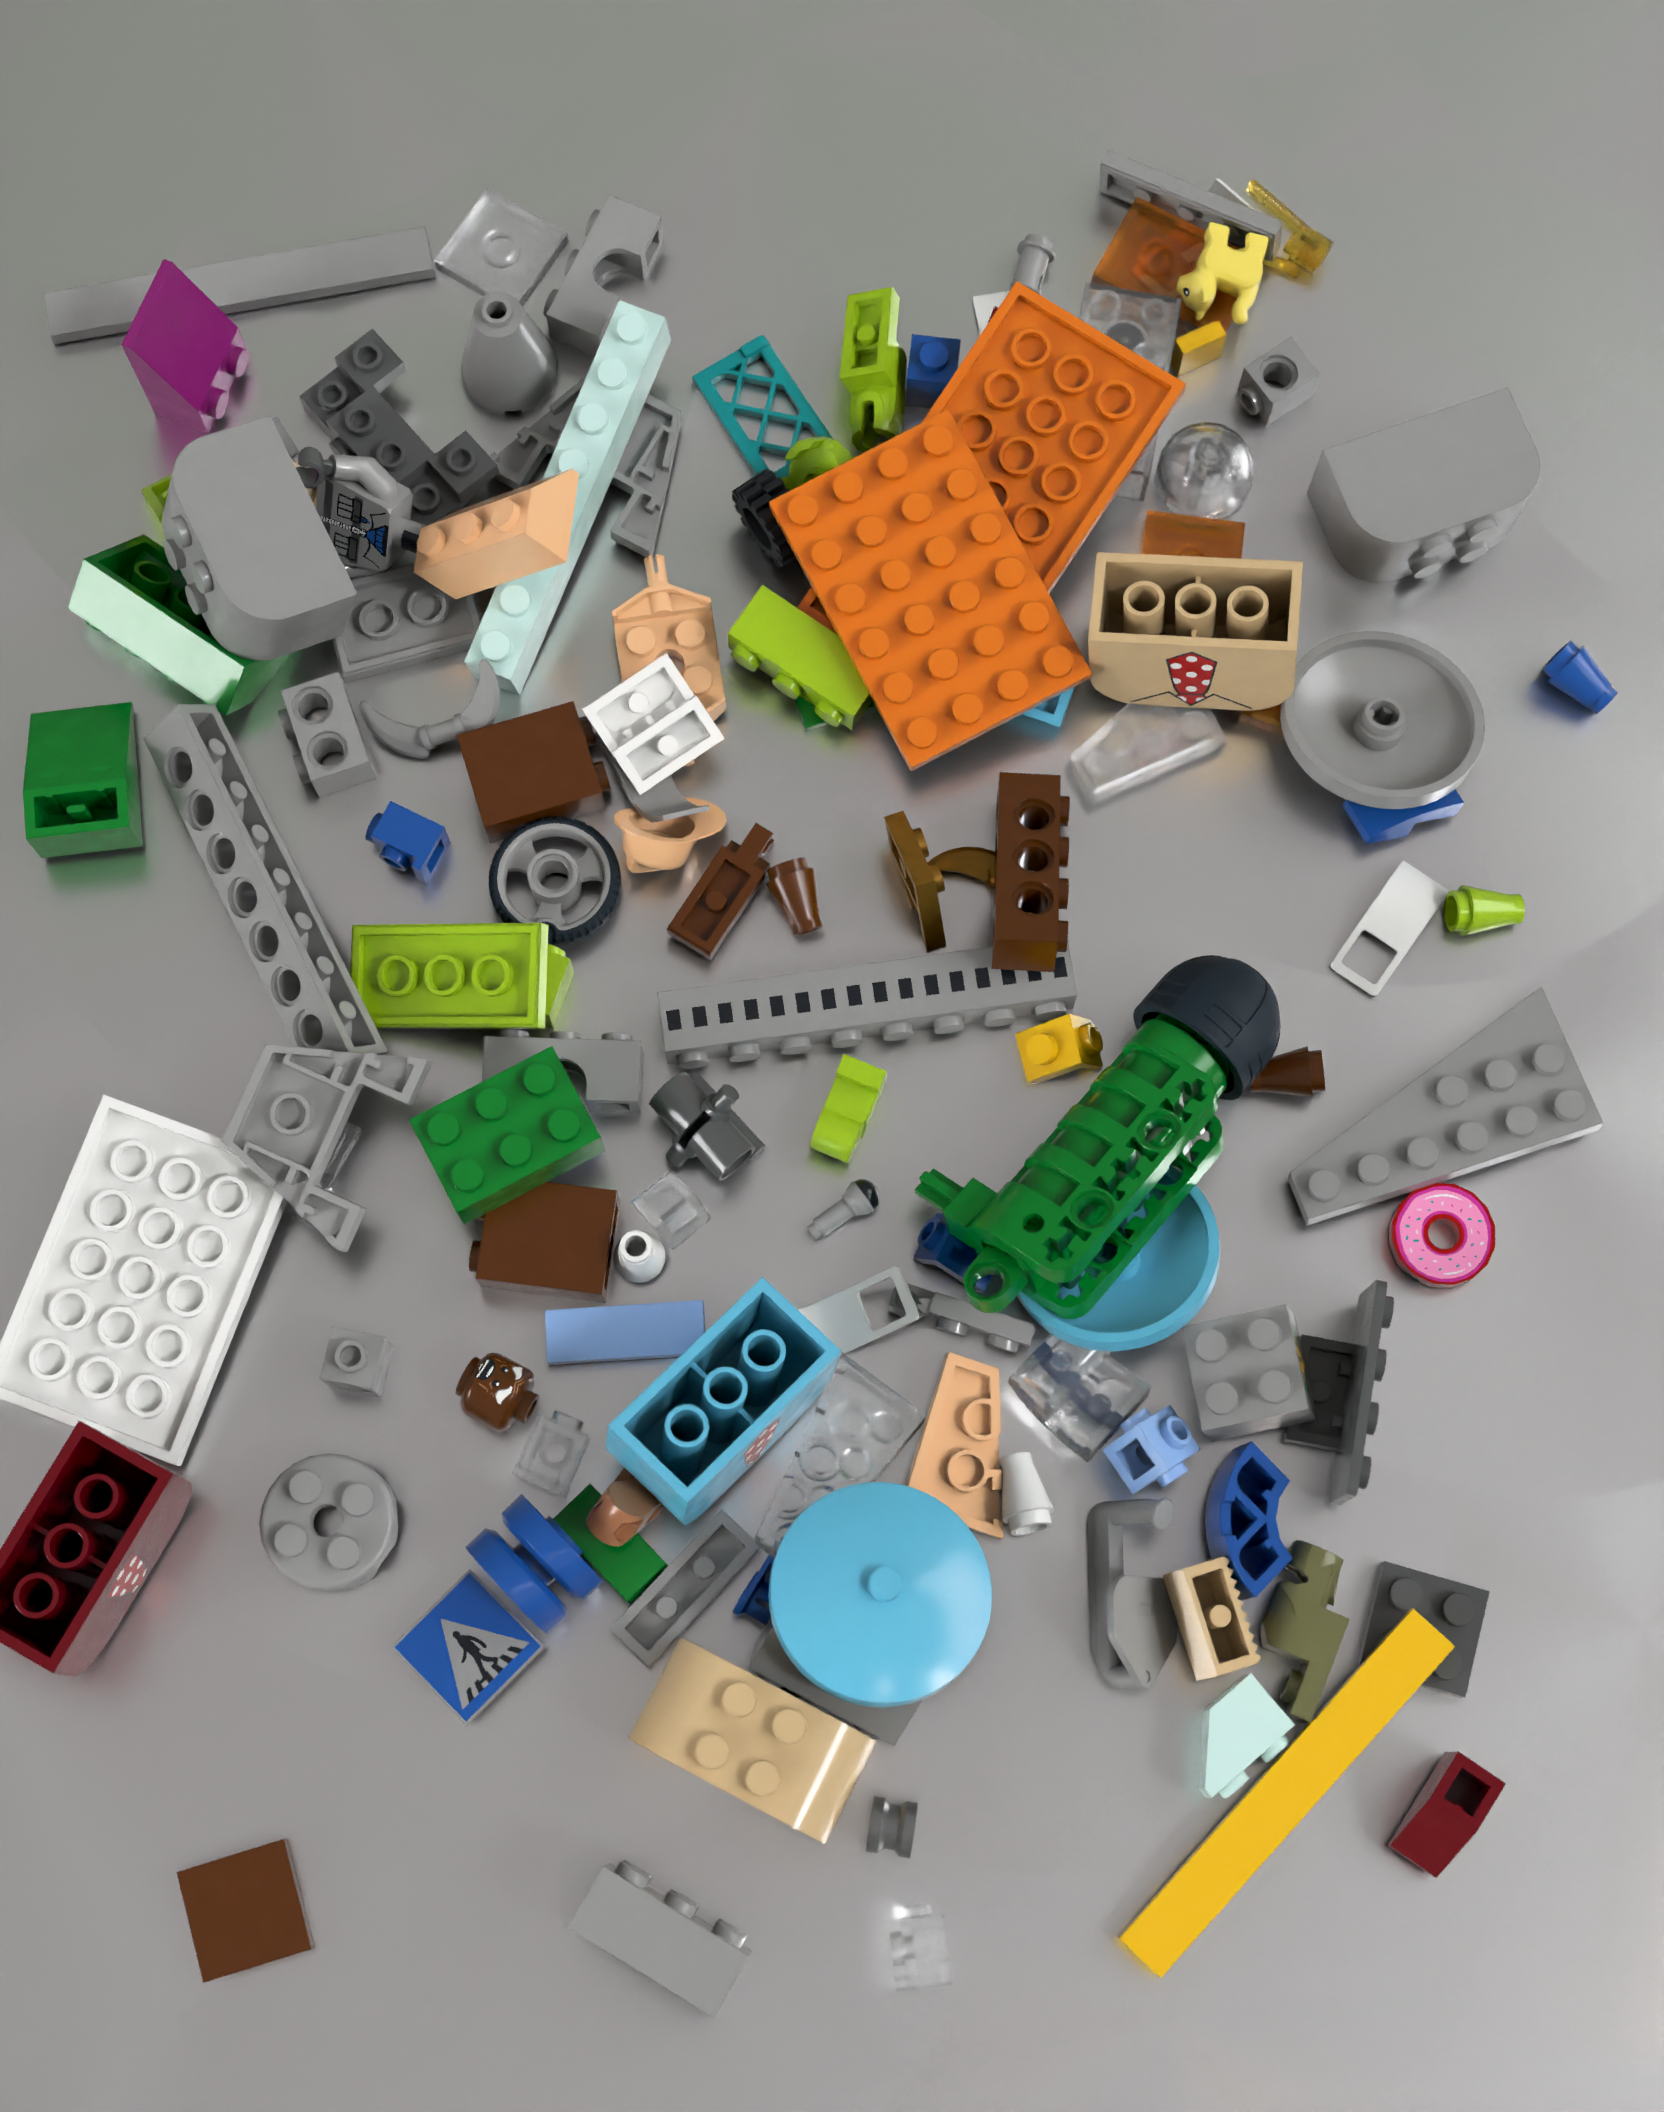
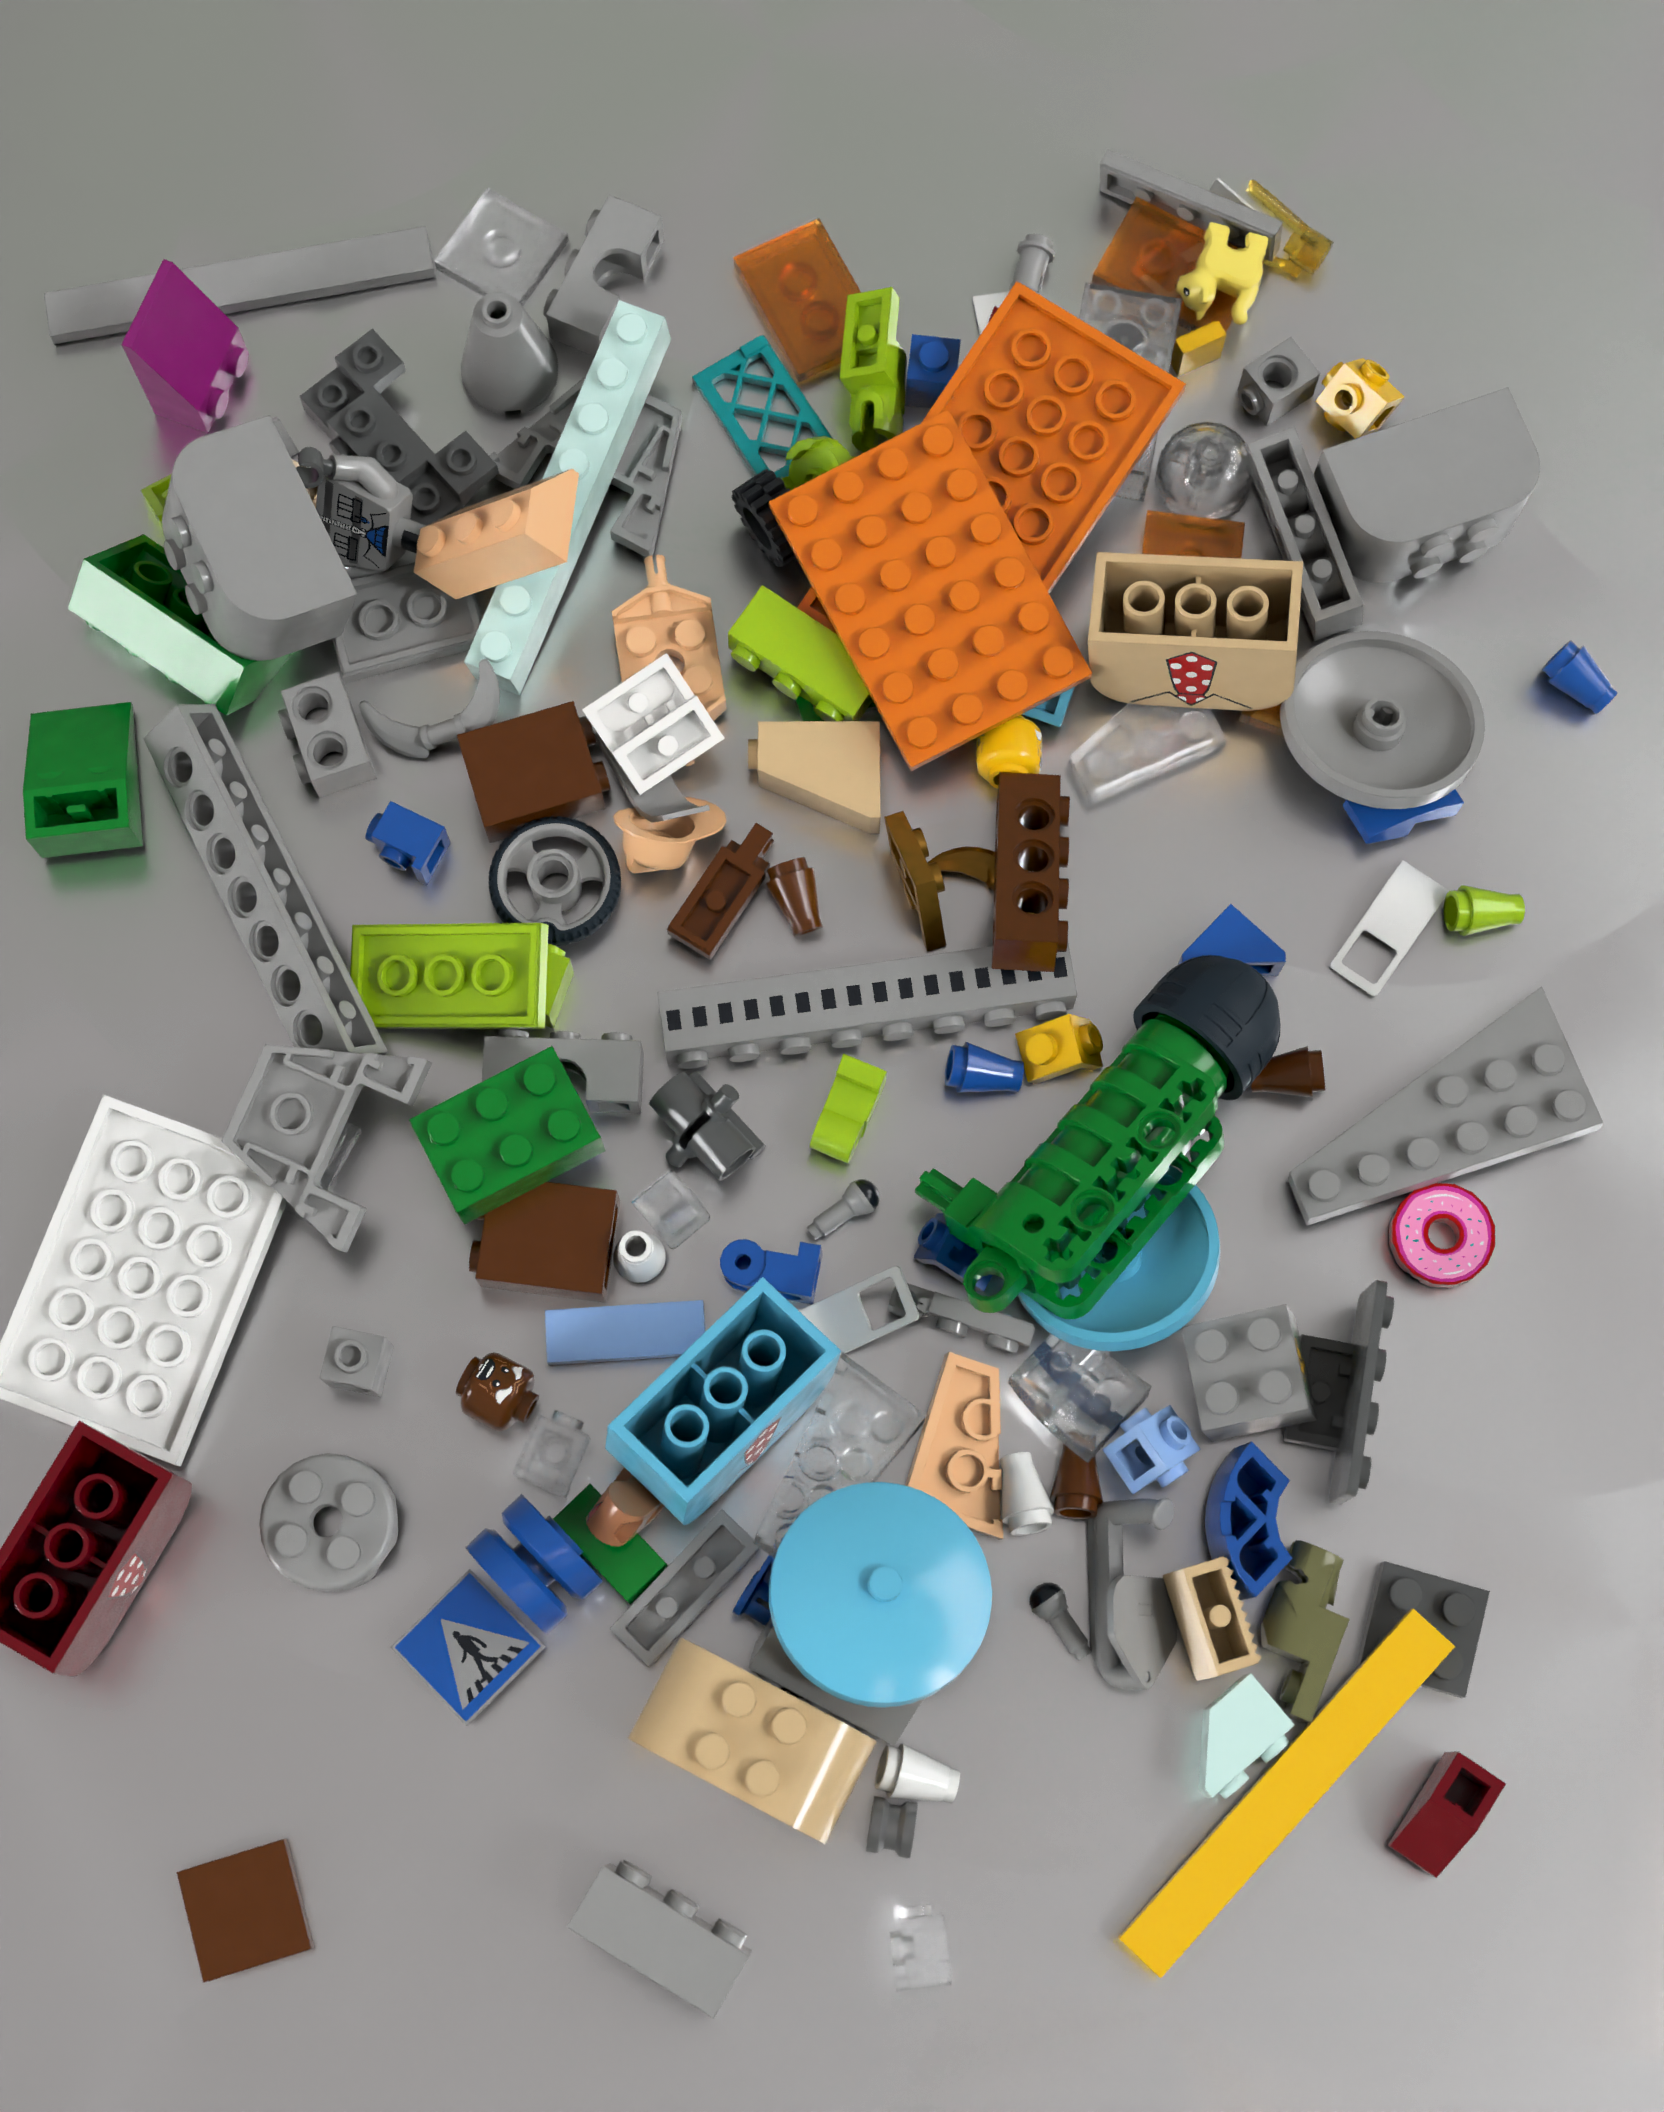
none -> blue leg [720,1239,823,1305]
none -> clear orange tile [733,218,861,382]
none -> tan slope [748,721,881,834]
none -> white cone [875,1744,960,1803]
none -> blue cone [945,1042,1024,1093]
none -> yellow head [976,715,1042,789]
none -> light grey piece [1029,1582,1092,1660]
none -> reddish brown cone [1049,1436,1103,1519]
none -> blue slope [1178,904,1286,976]
none -> light grey brick [1247,427,1364,641]
none -> yellow brick [1315,358,1405,439]

